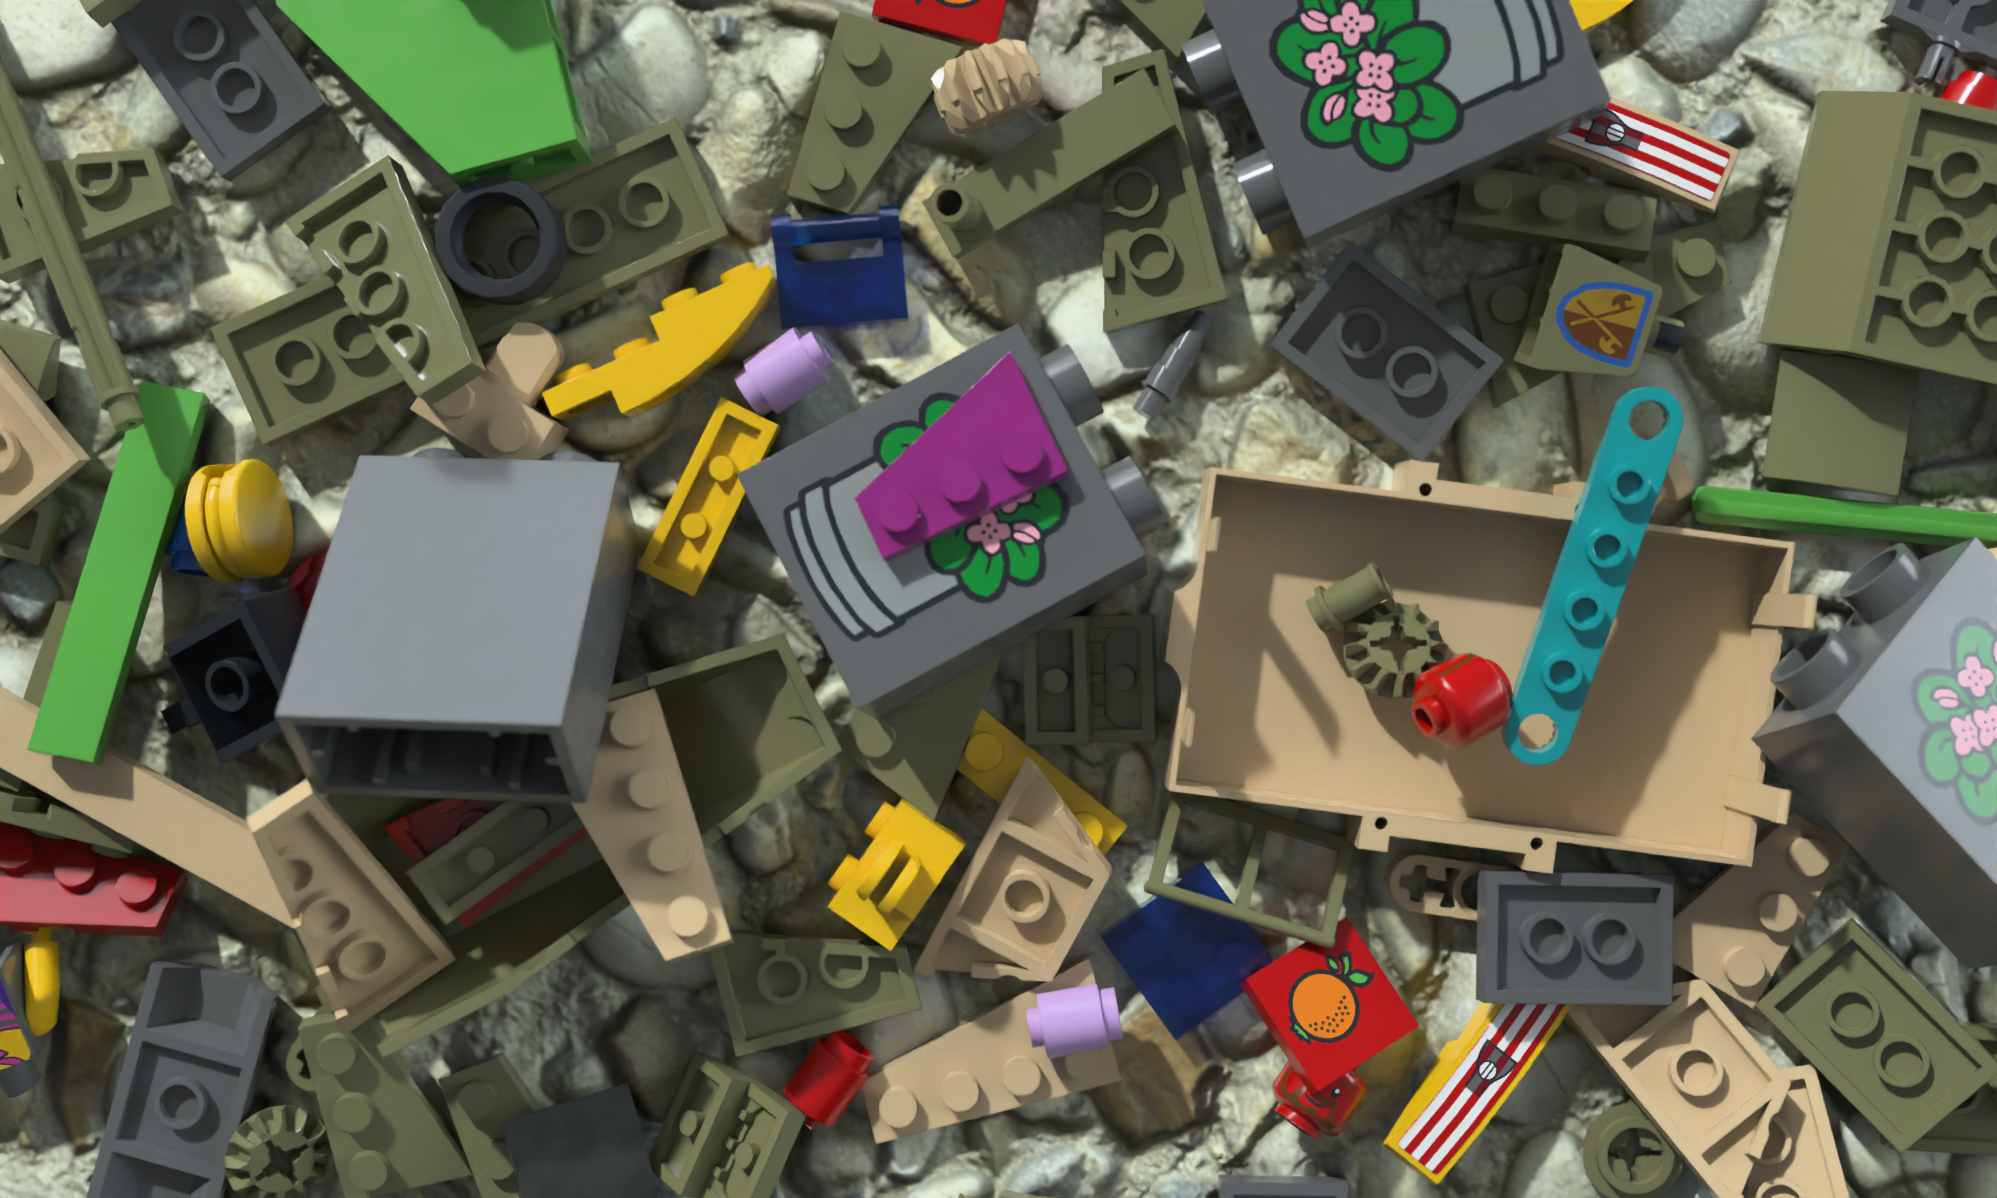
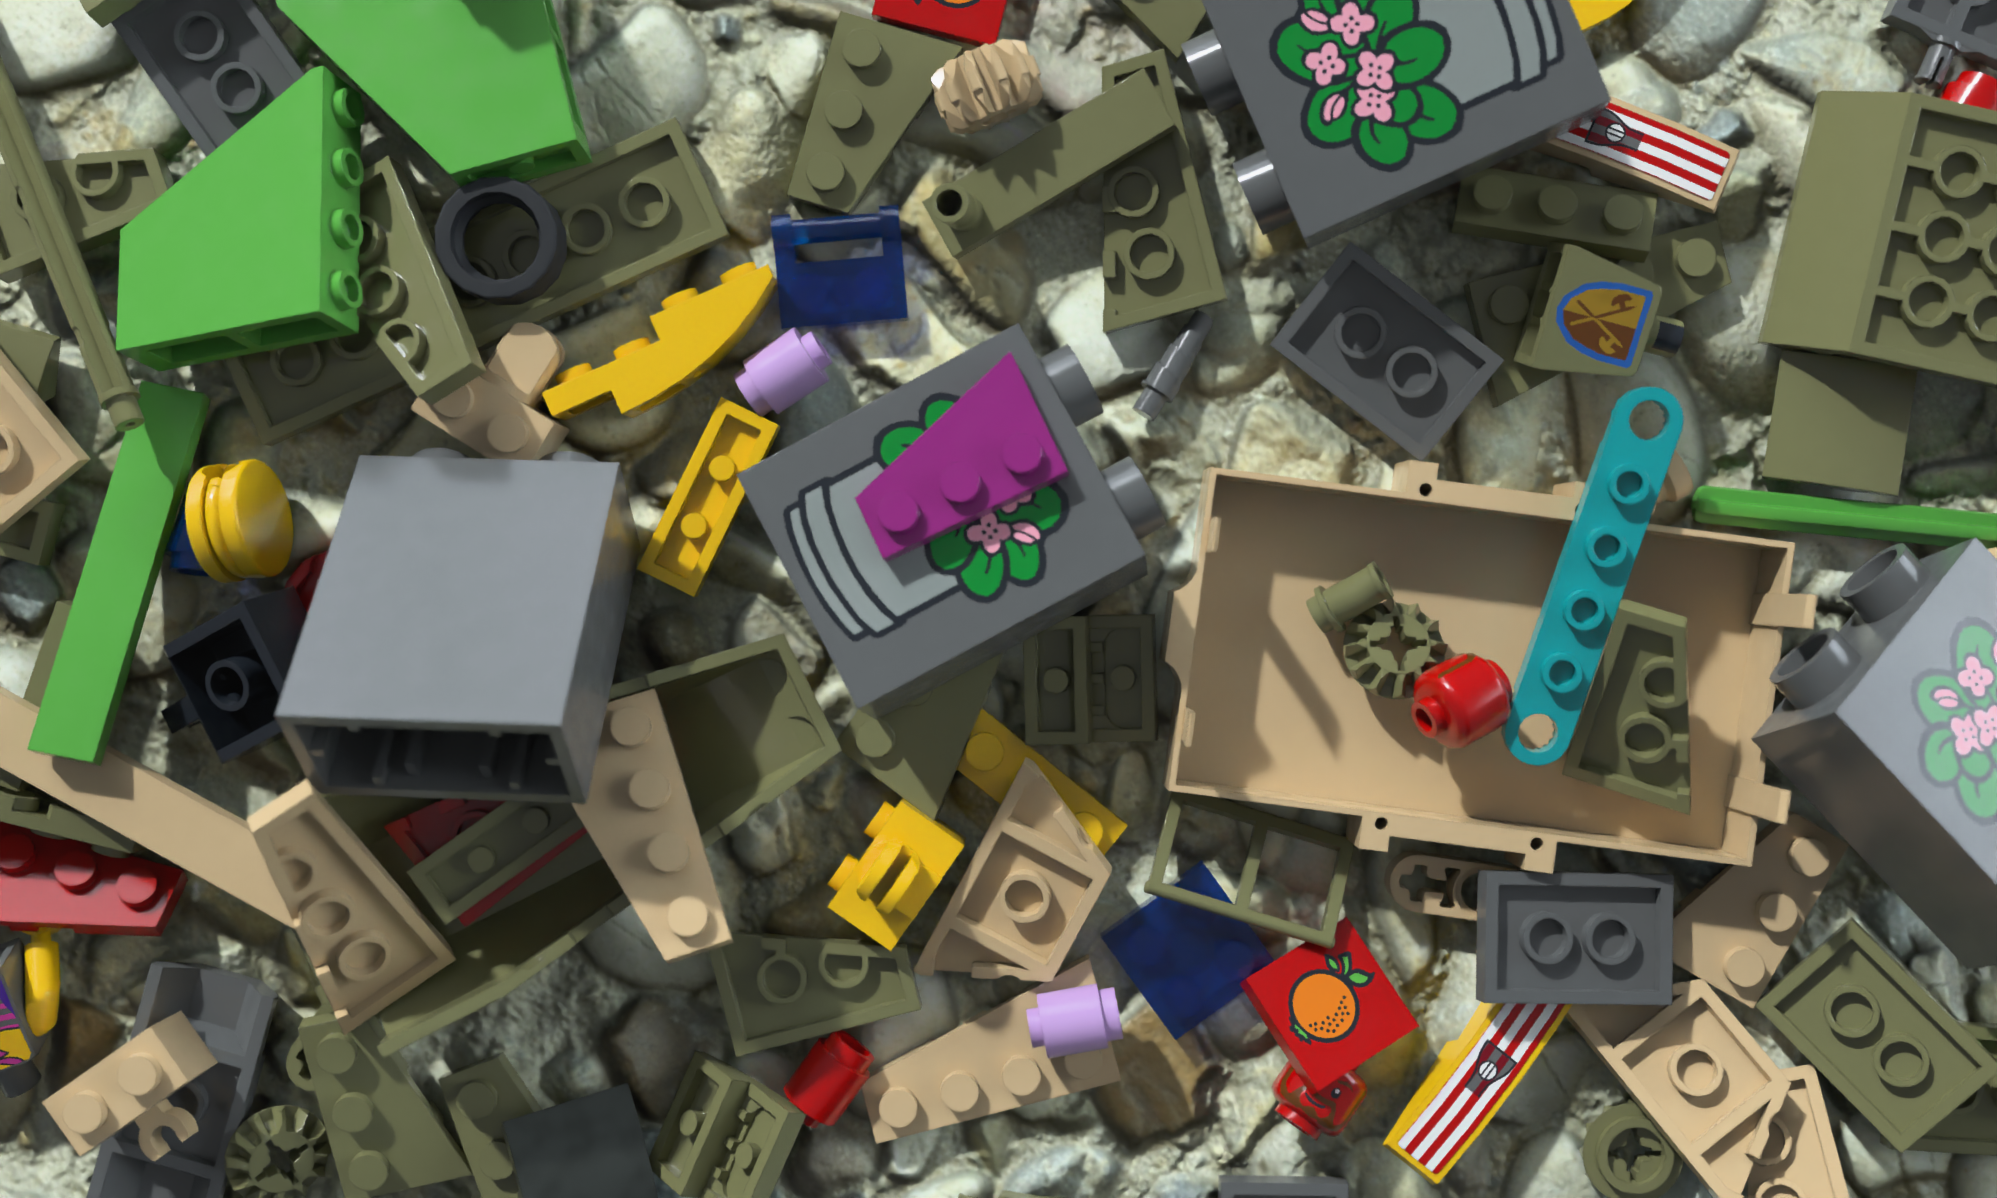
none -> tan brick [42,1011,218,1162]
none -> bright green slope [116,66,365,372]
none -> olive wing [1562,598,1691,815]

